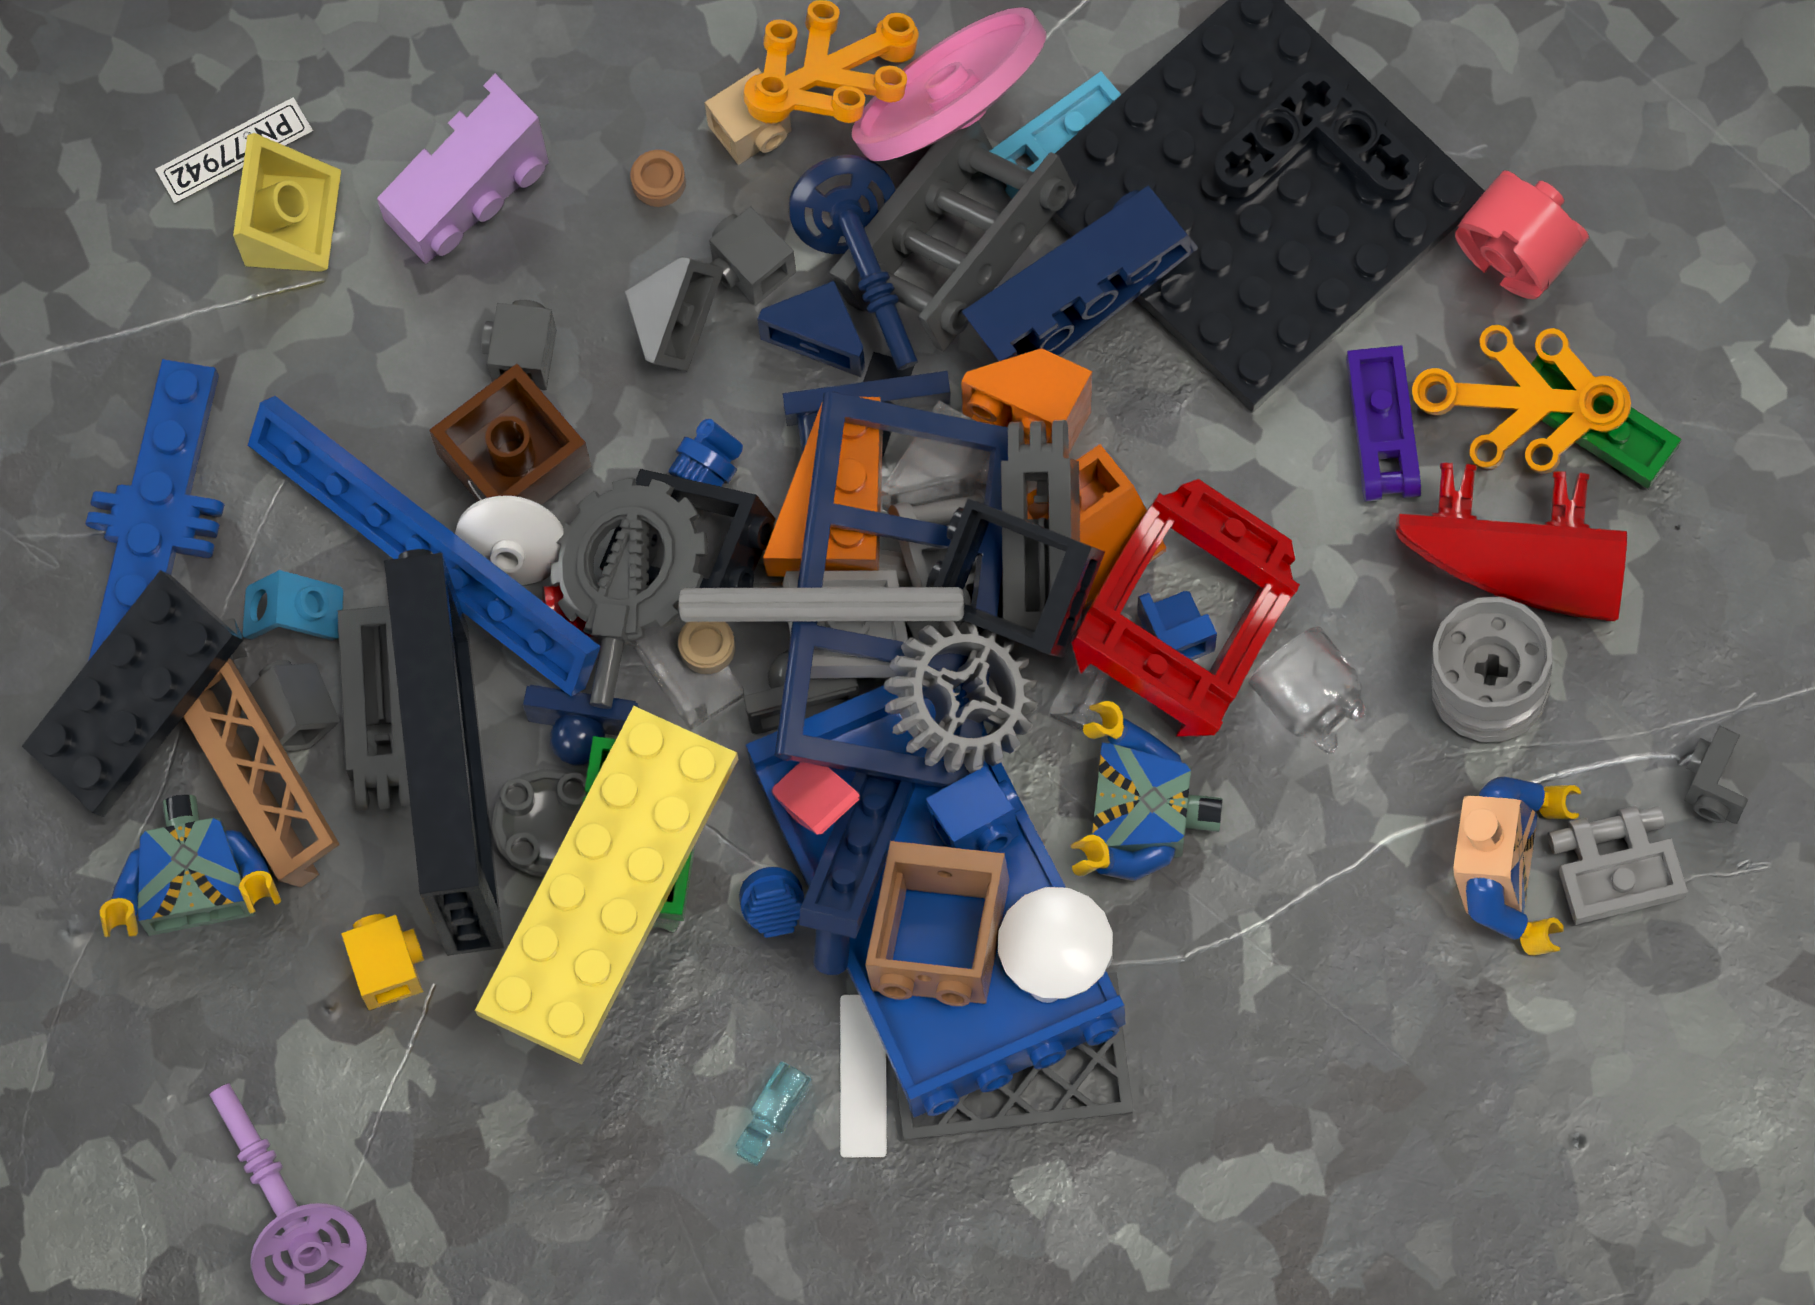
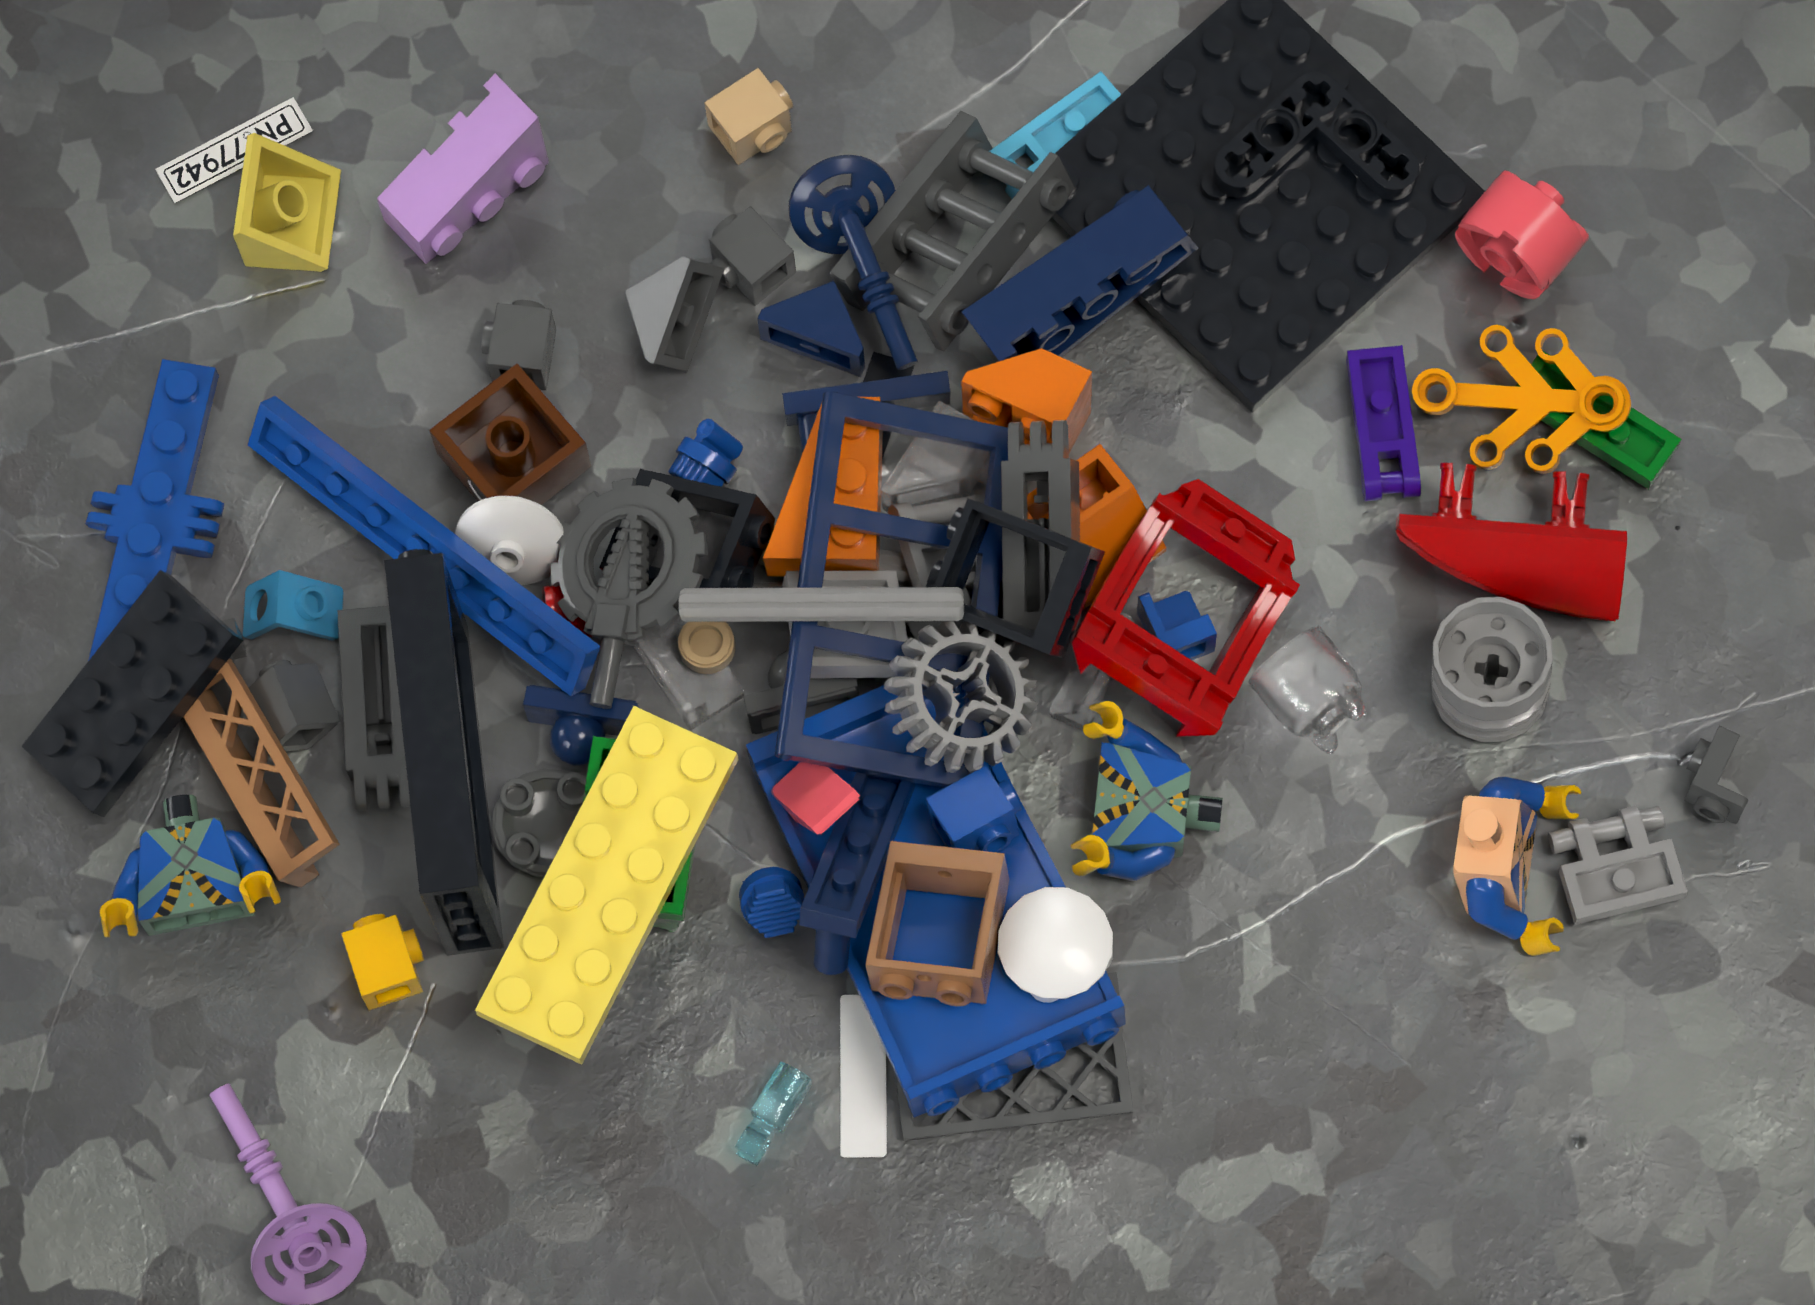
medium nougat tile [630,150,686,207] -> none
light orange plant [743,0,919,123] -> none
bright pink dish [852,7,1046,161] -> none

